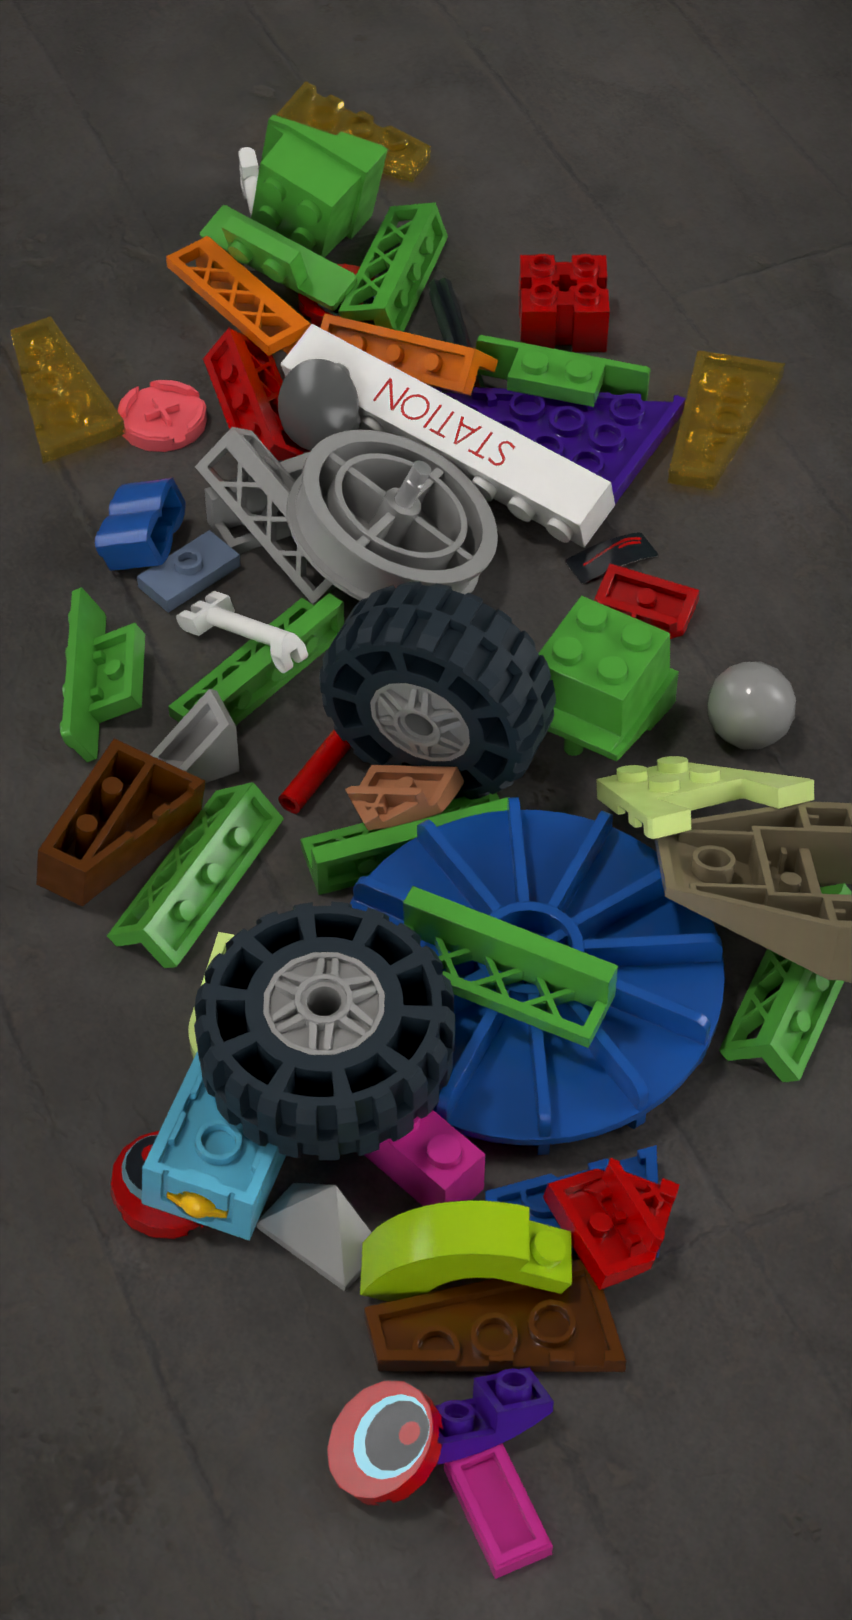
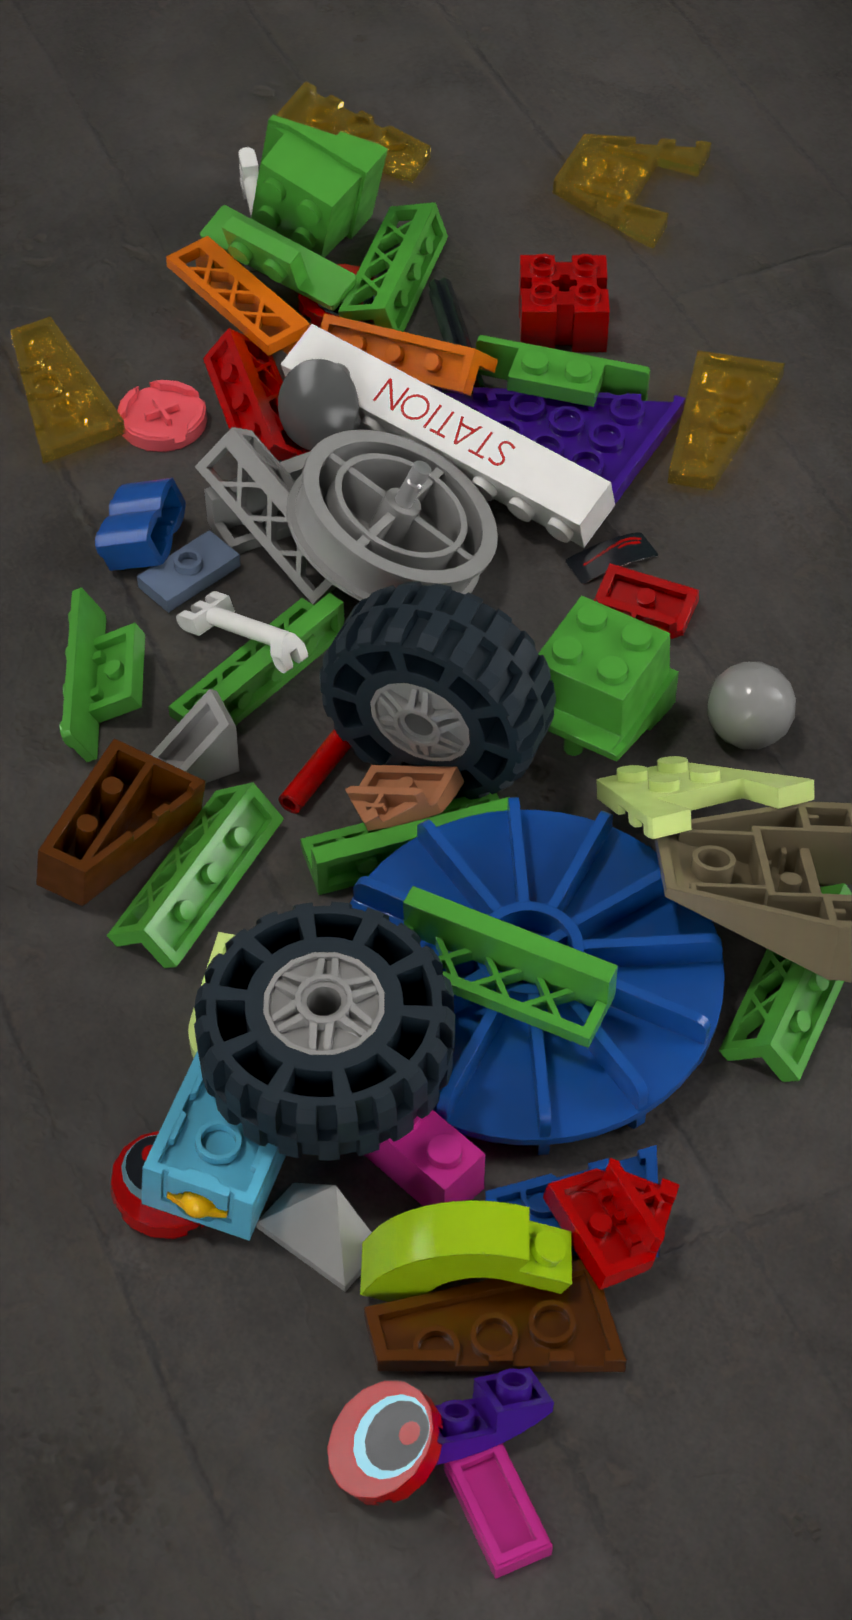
none -> clear yellow wing [553,134,711,248]

